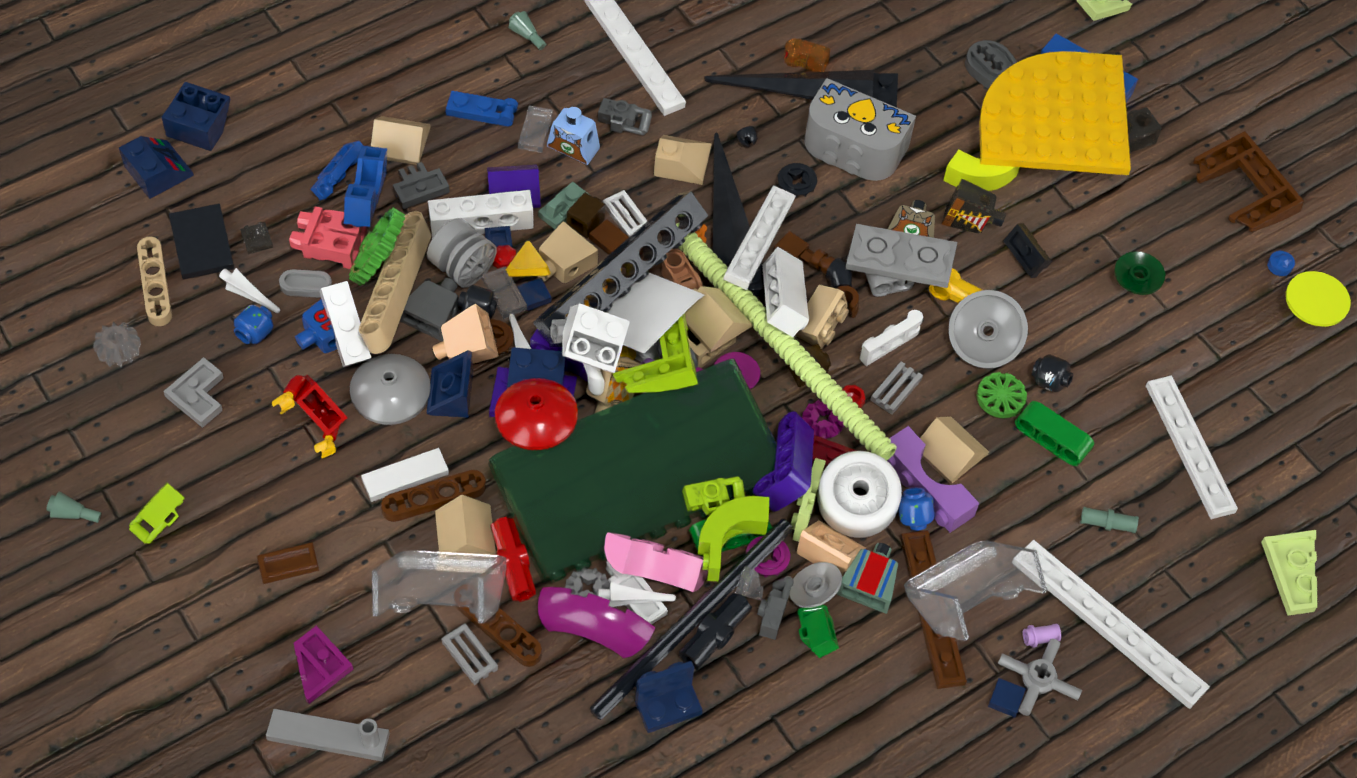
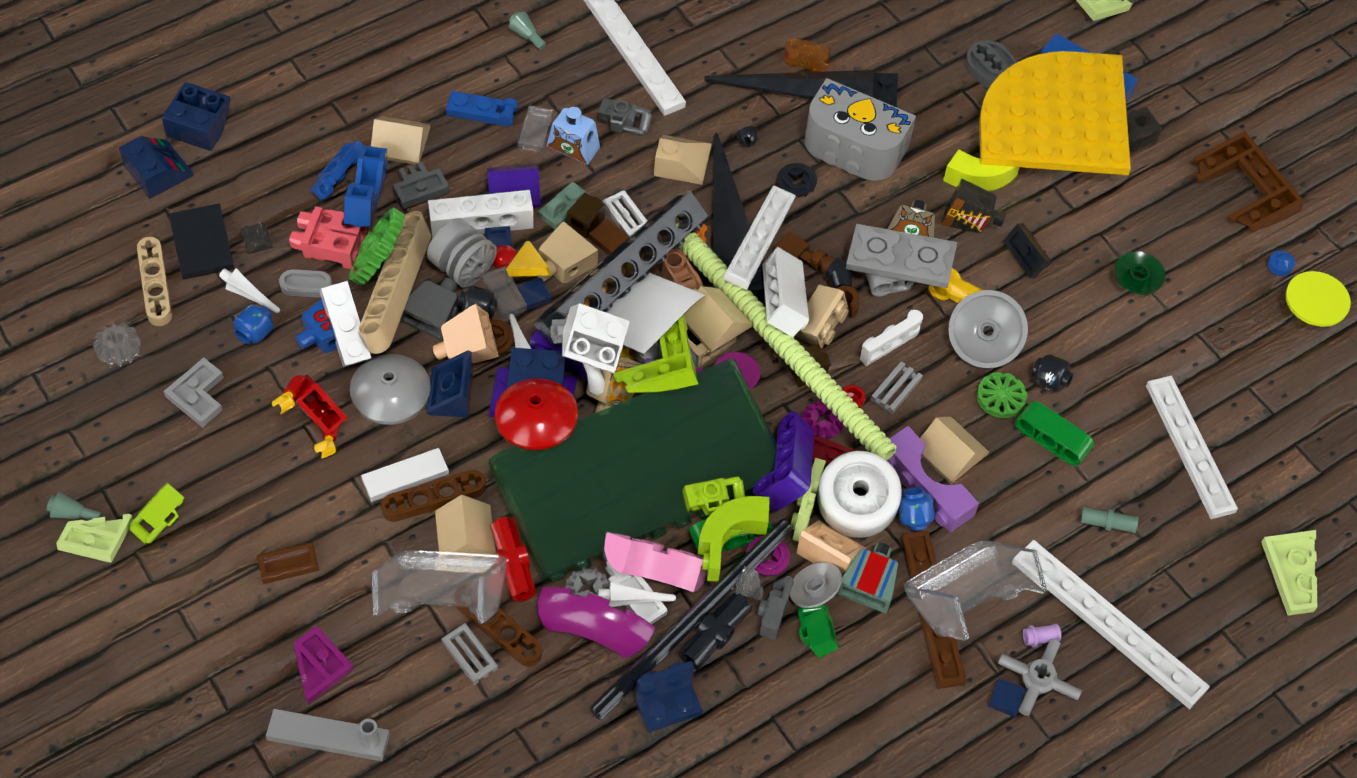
none -> yellowish green wing [56,514,133,563]

